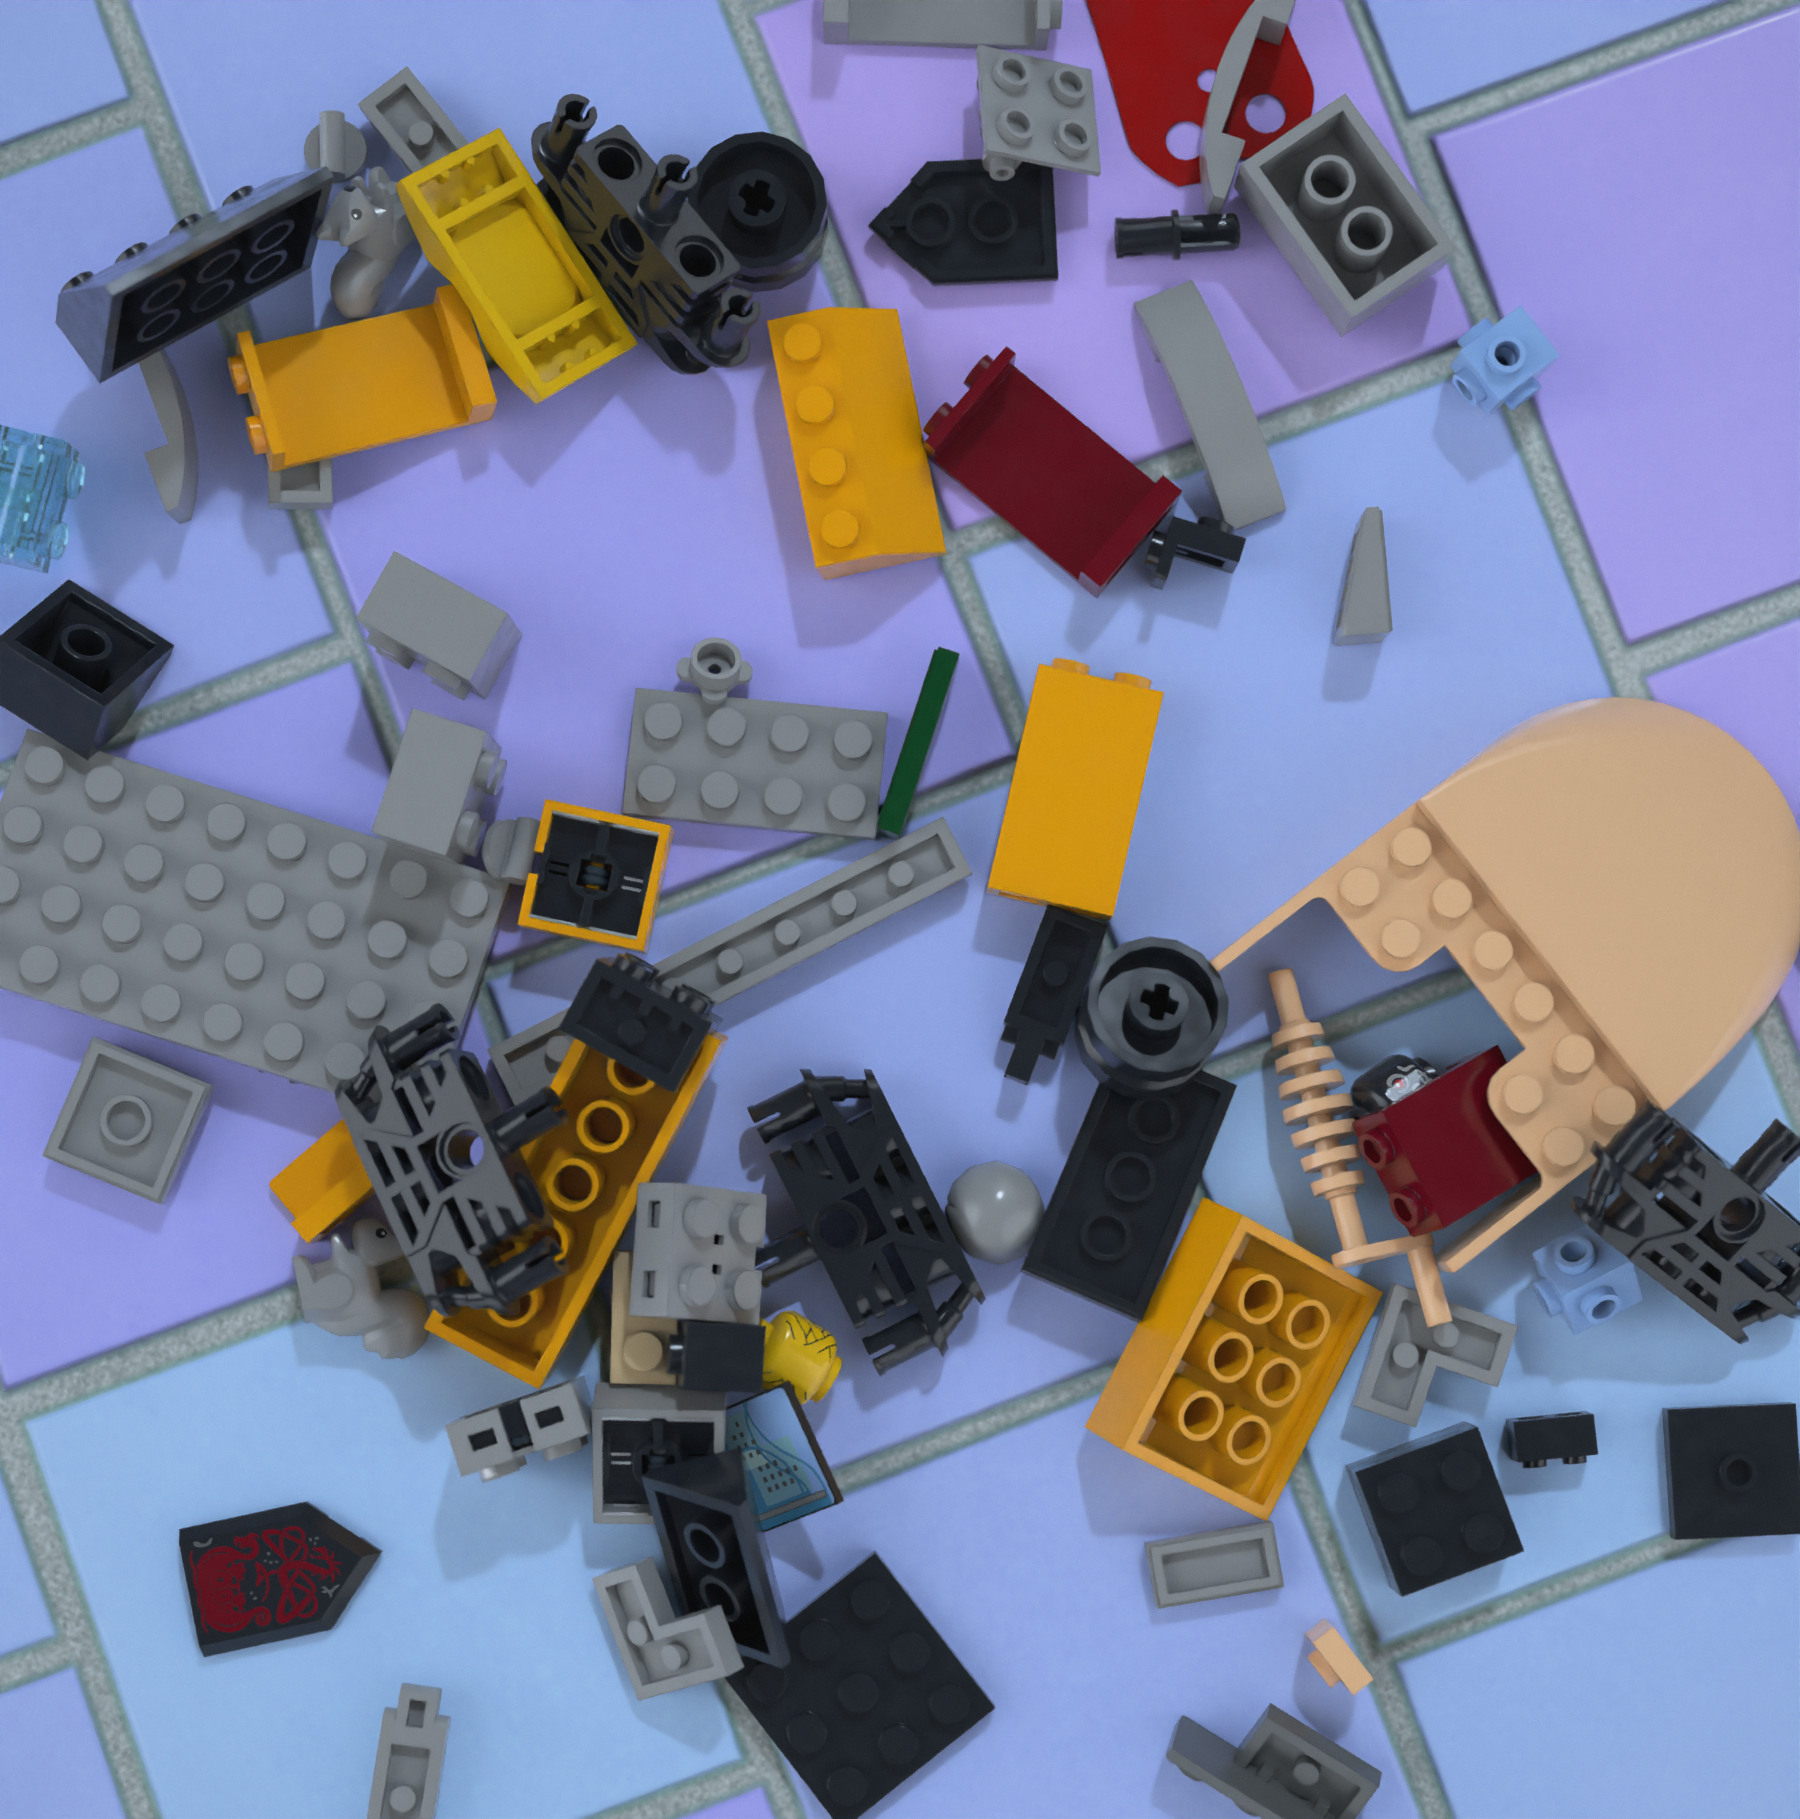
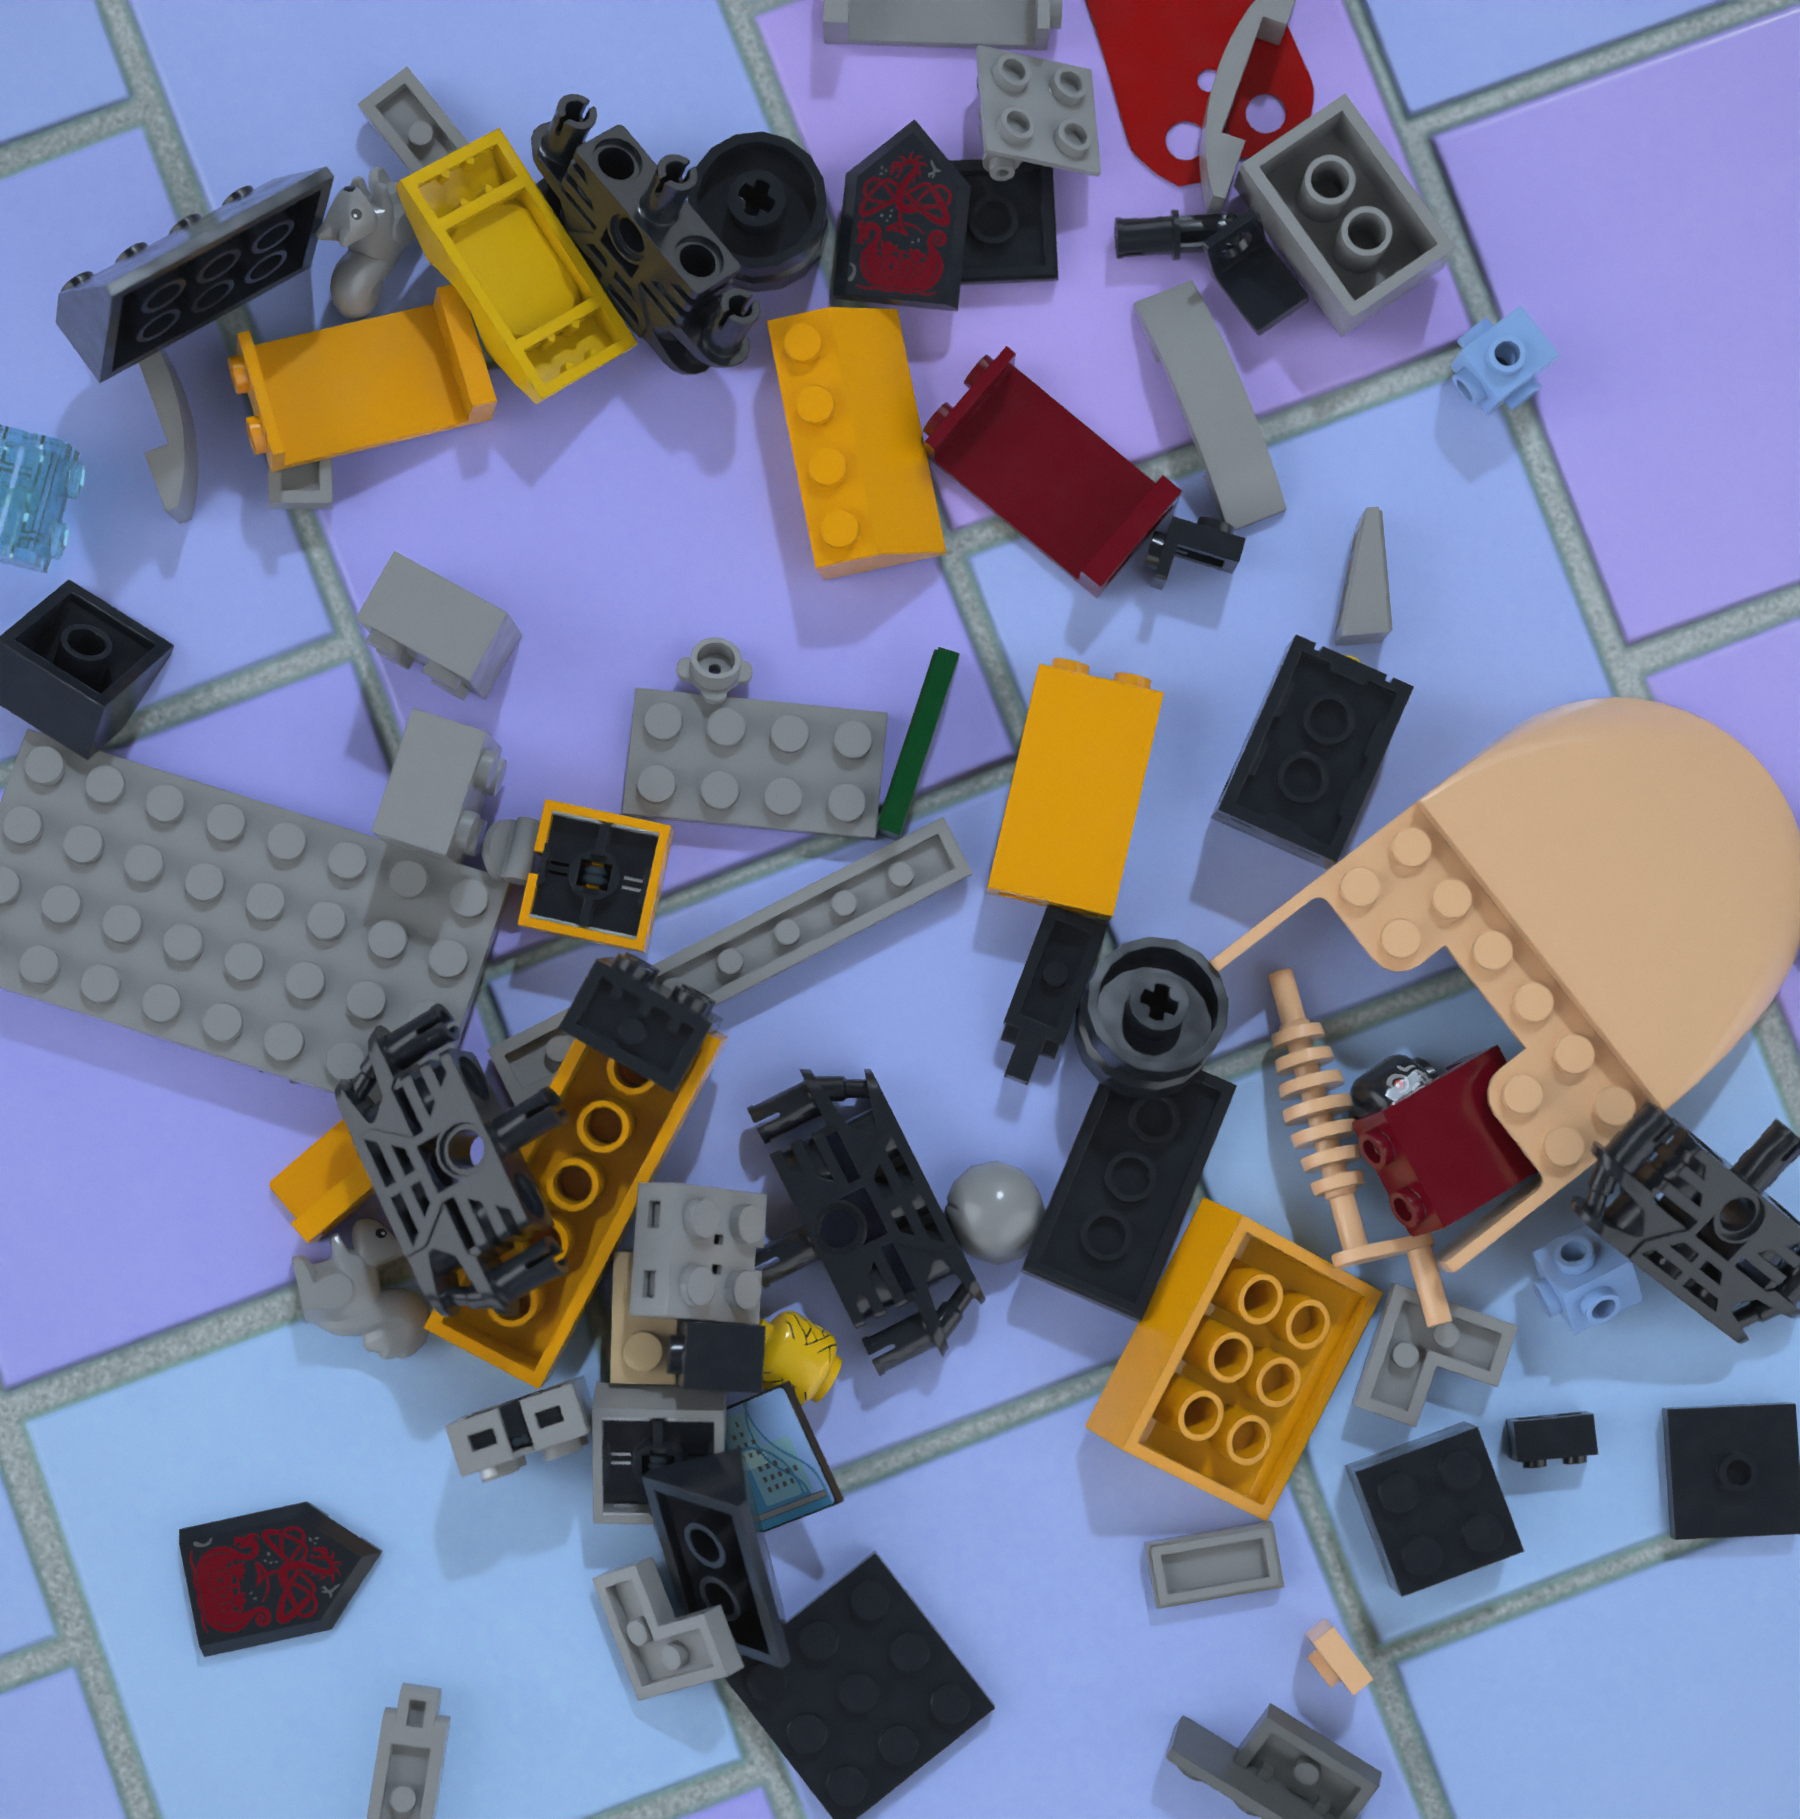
light grey plate [42,1037,215,1204] -> none
light grey plate [304,110,368,183] -> none
none -> black tile [833,119,971,312]
none -> black bracket [1202,207,1309,336]
none -> black piece [1210,634,1414,869]

